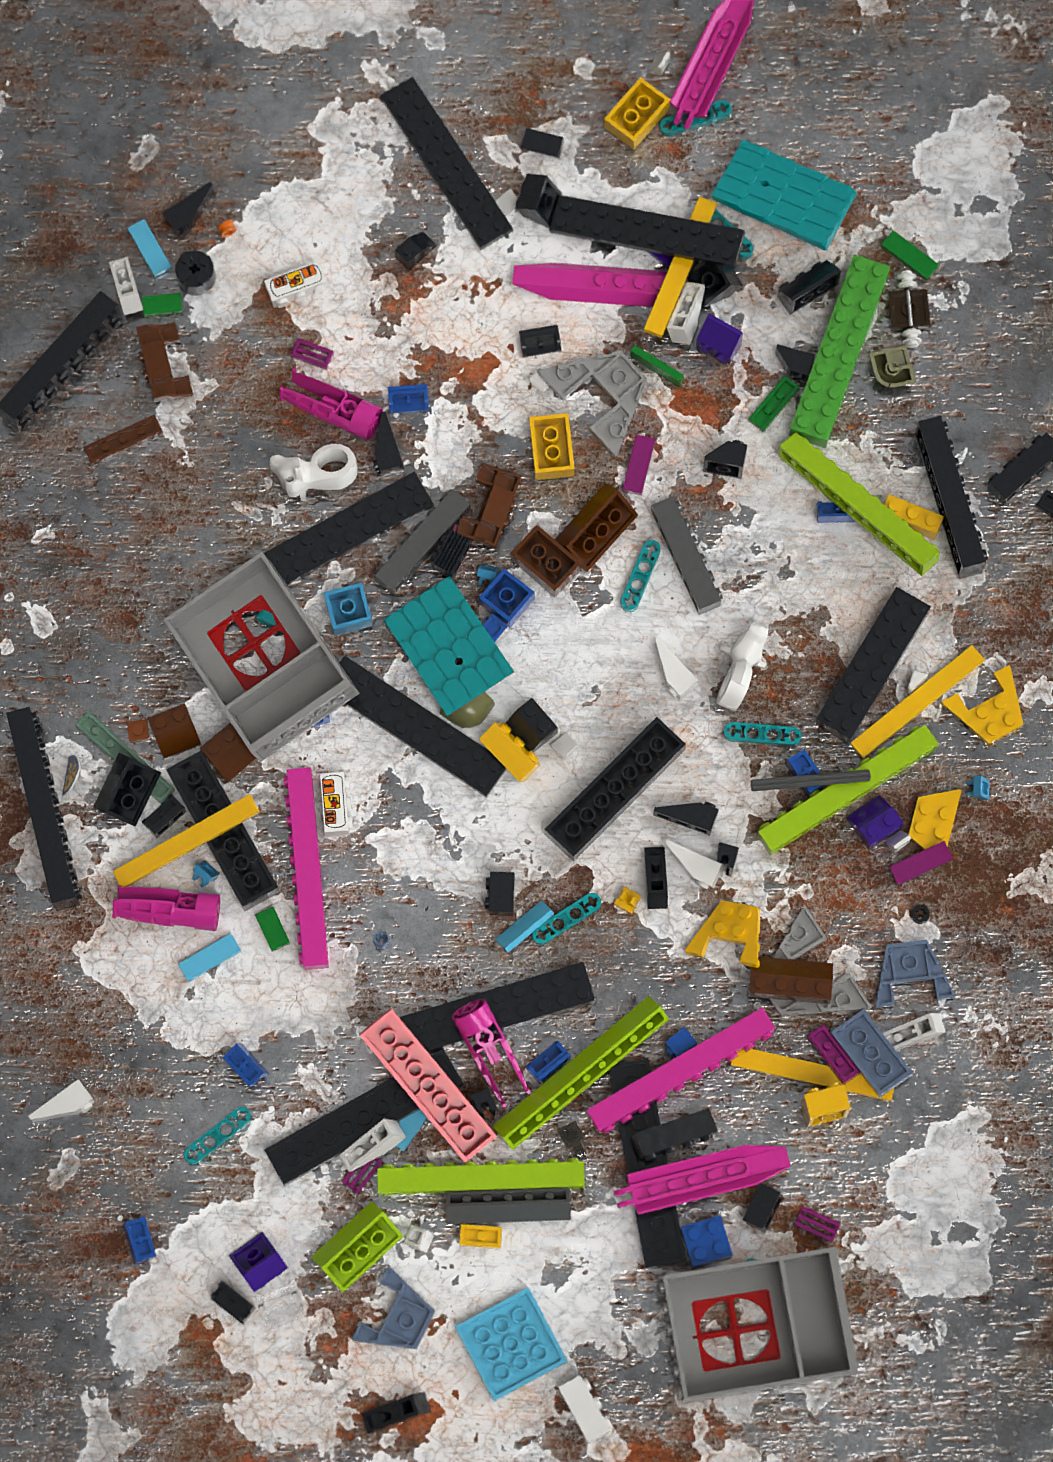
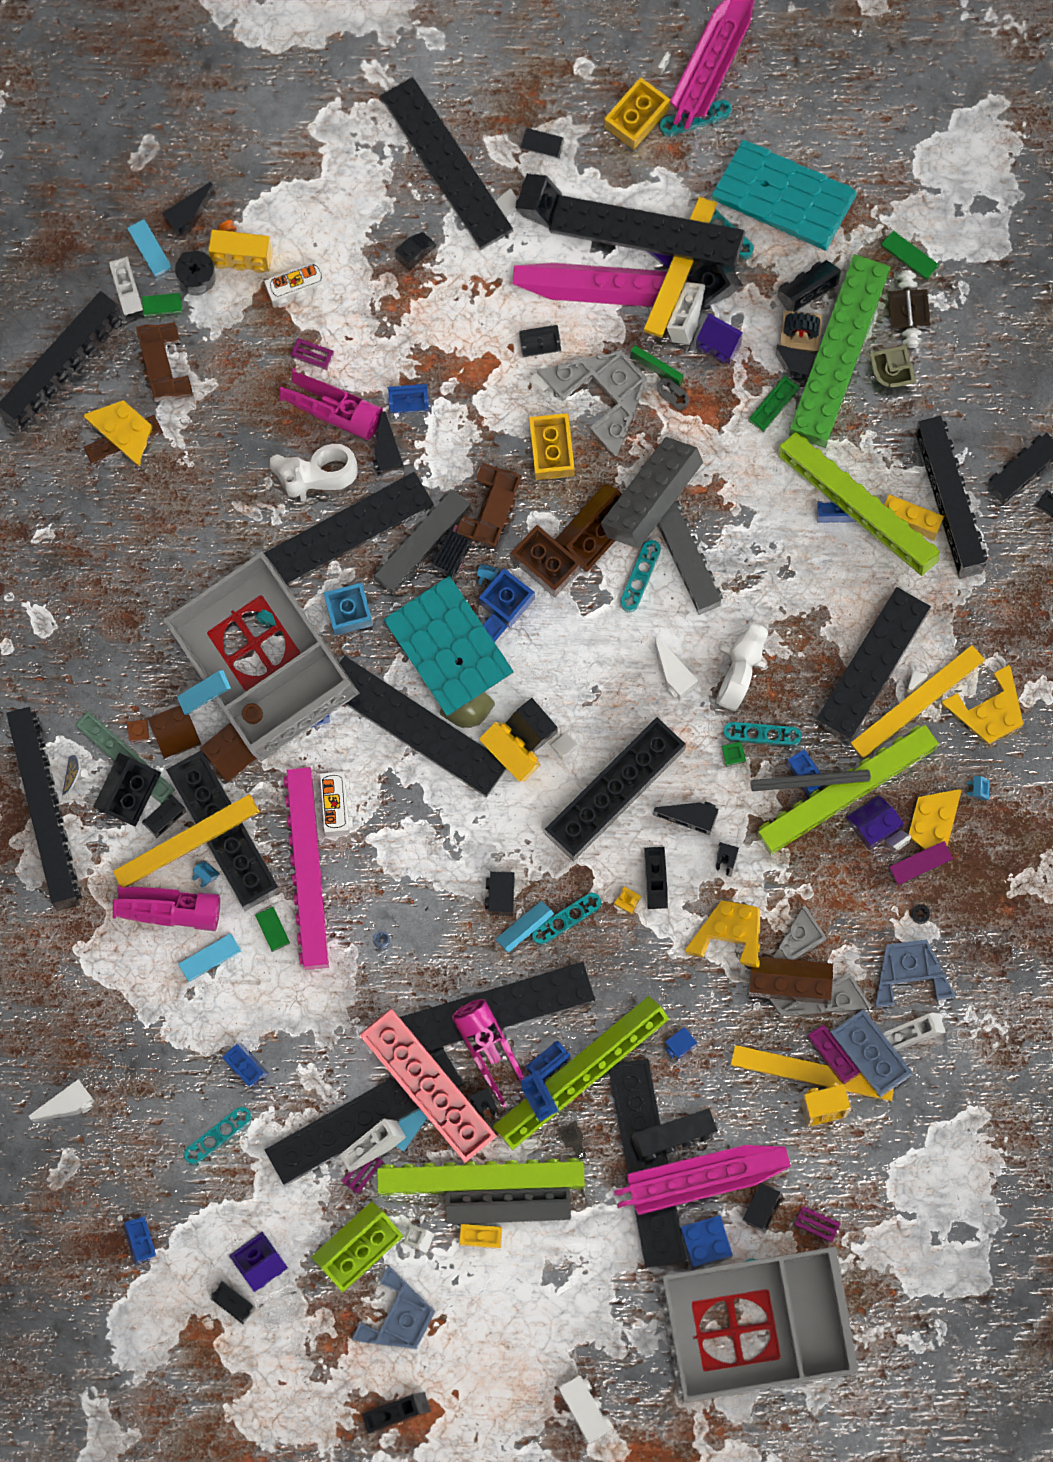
medium azure plate [455,1287,568,1401] -> none
dark pink brick [586,1007,775,1134] -> none
magenta tile [623,434,656,495] -> none
white slope [665,839,724,889] -> none
black slope [703,440,747,479] -> none
none -> yellow wing [83,400,152,467]
none -> medium azure tile [177,670,231,715]
none -> yellow brick [208,229,273,273]
none -> reddish brown tile [242,703,263,724]
none -> blue hinge [520,1070,559,1122]
none -> dark grey brick [601,437,703,549]
none -> dark grey beam [657,378,689,411]
none -> green plate [722,742,746,767]
none -> plate [780,311,822,354]

